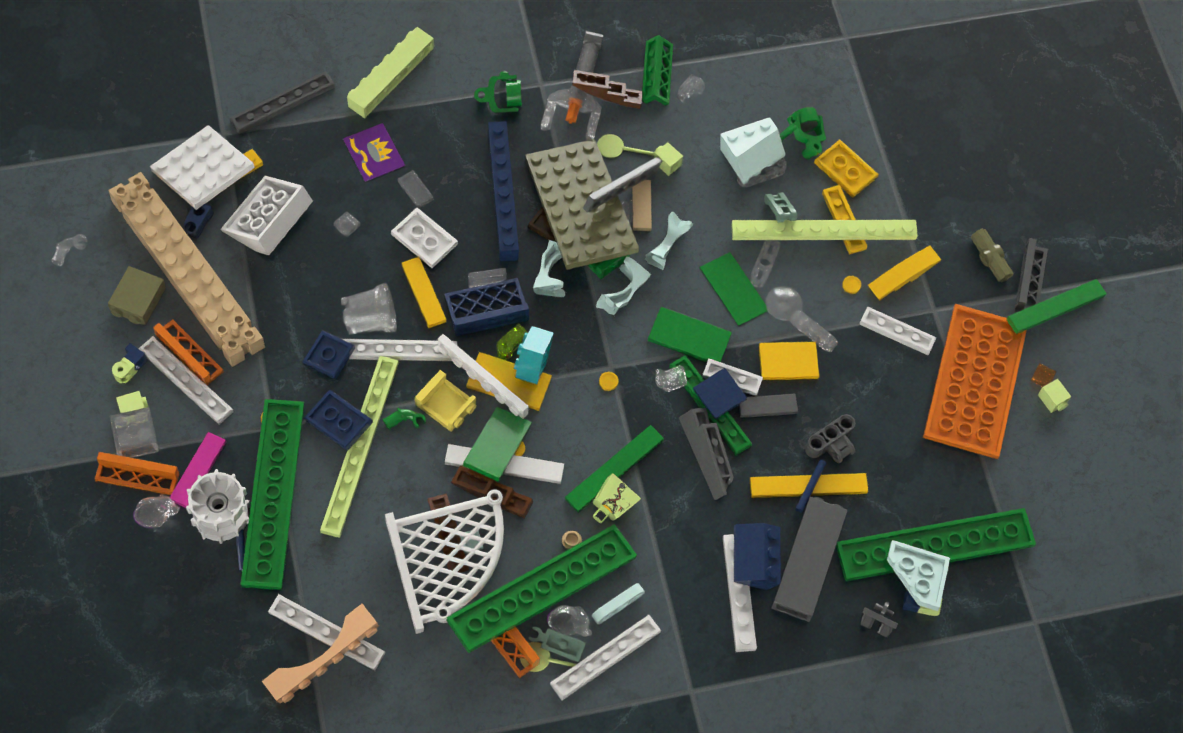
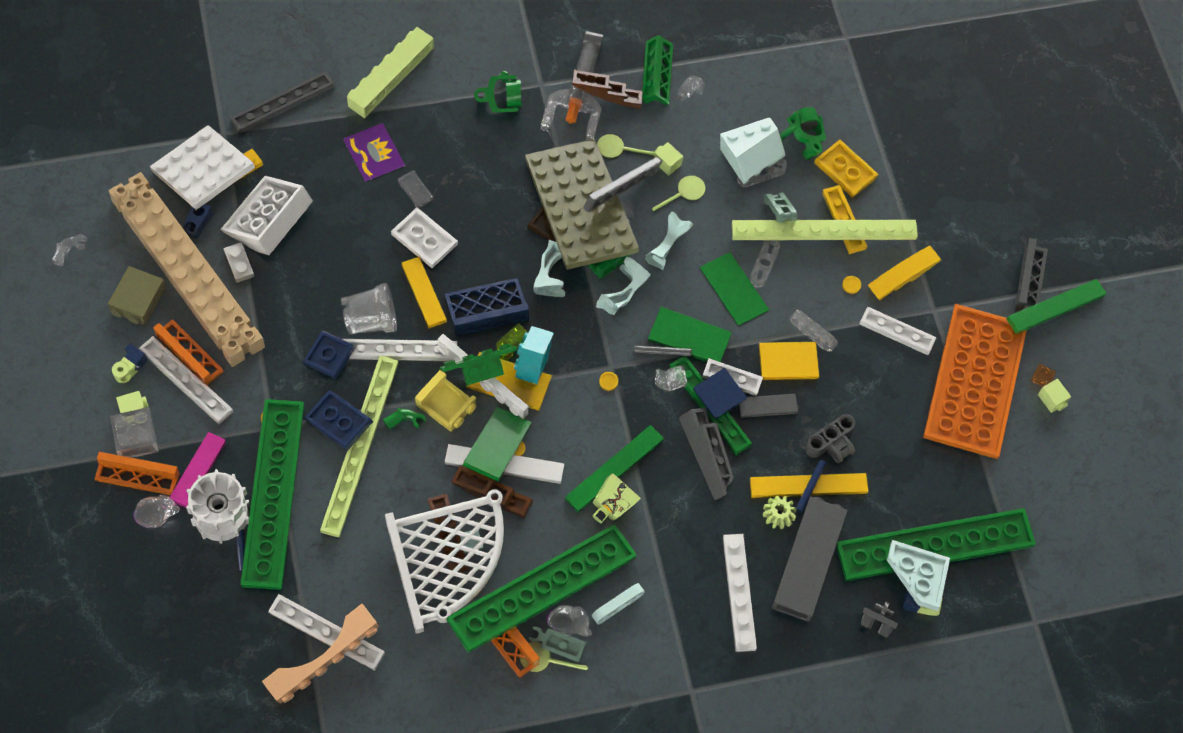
clear tile [334,211,360,237] -> none
clear tile [468,268,506,288] -> none
dark blue brick [488,121,519,261] -> none
white tile [550,615,661,700] -> none
tan plate [562,531,582,550] -> none
tan tile [632,180,652,231] -> none
dark blue slope [734,523,781,590] -> none
clear dish [765,286,803,321] -> none
olive piece [971,228,1014,282] -> none
none -> white plate [224,242,254,283]
none -> green bracket [440,343,517,386]
none -> dark grey bar [634,345,692,356]
none -> yellowish green piece [652,176,705,211]
none -> yellowish green gear [763,495,796,530]

